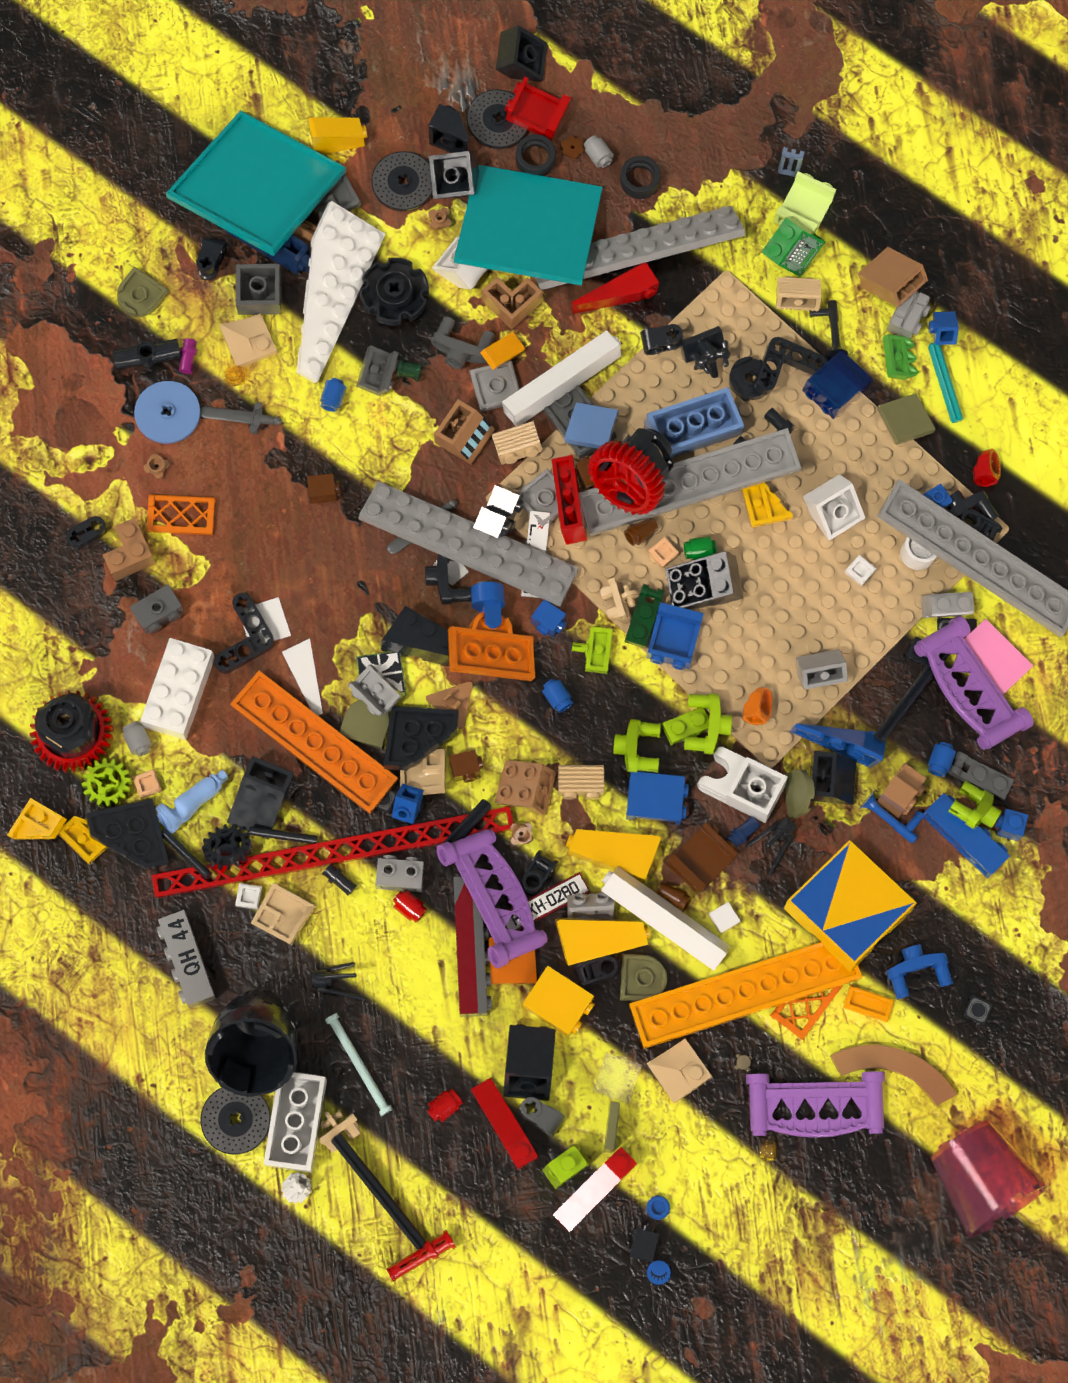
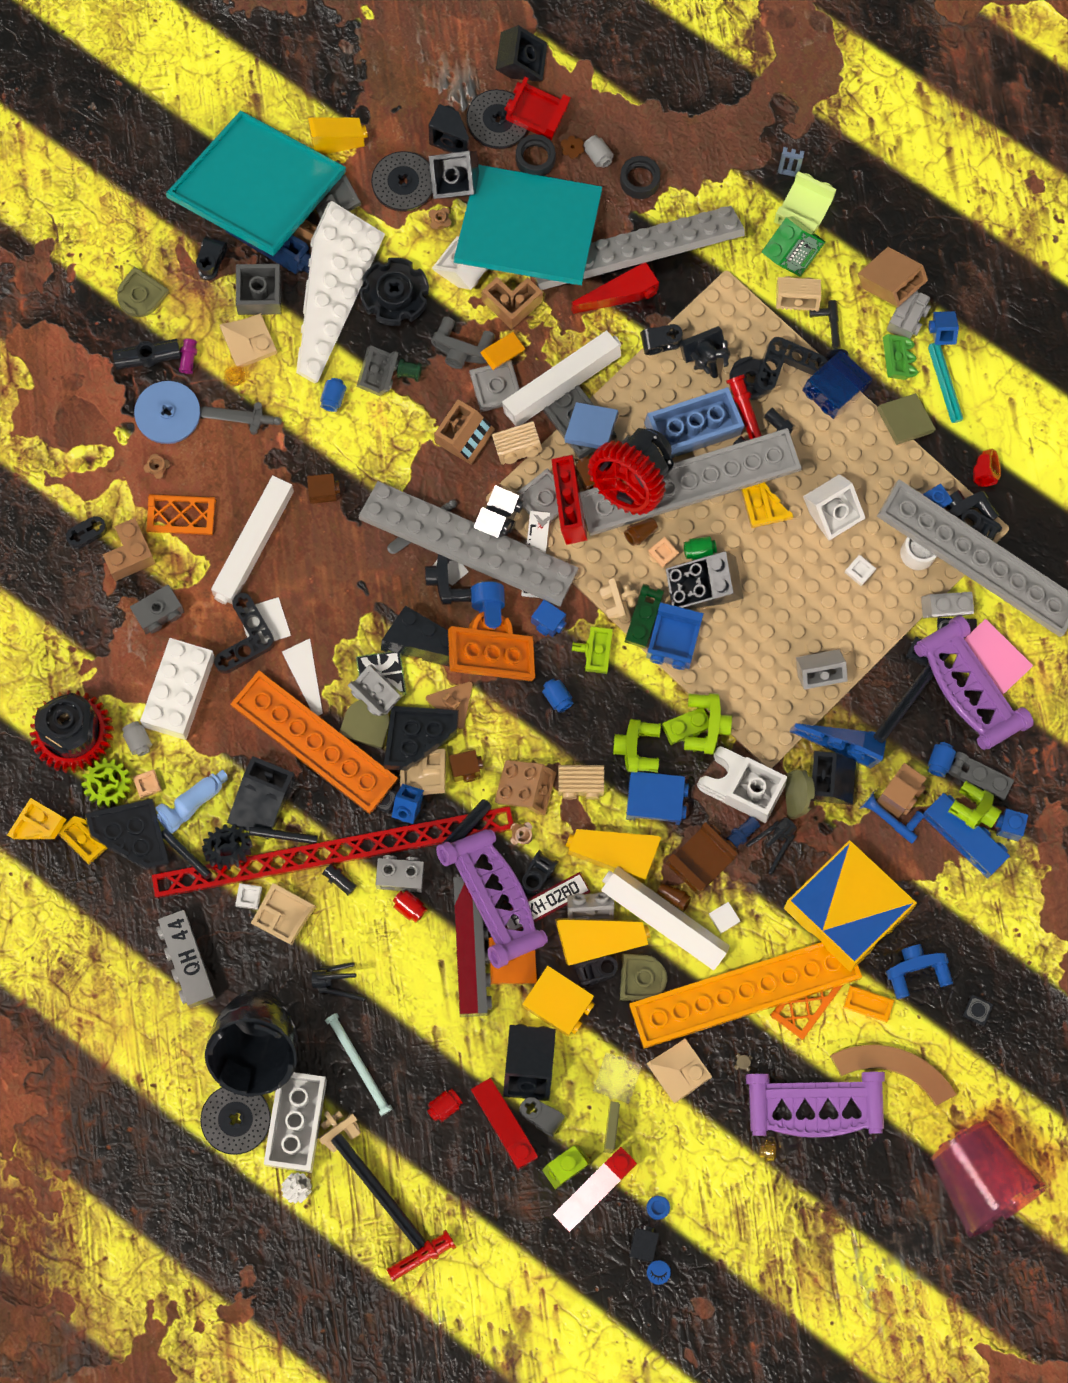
orange rock [742,687,773,725] -> none
none -> white brick [211,475,294,604]
none -> red pin [726,374,762,440]

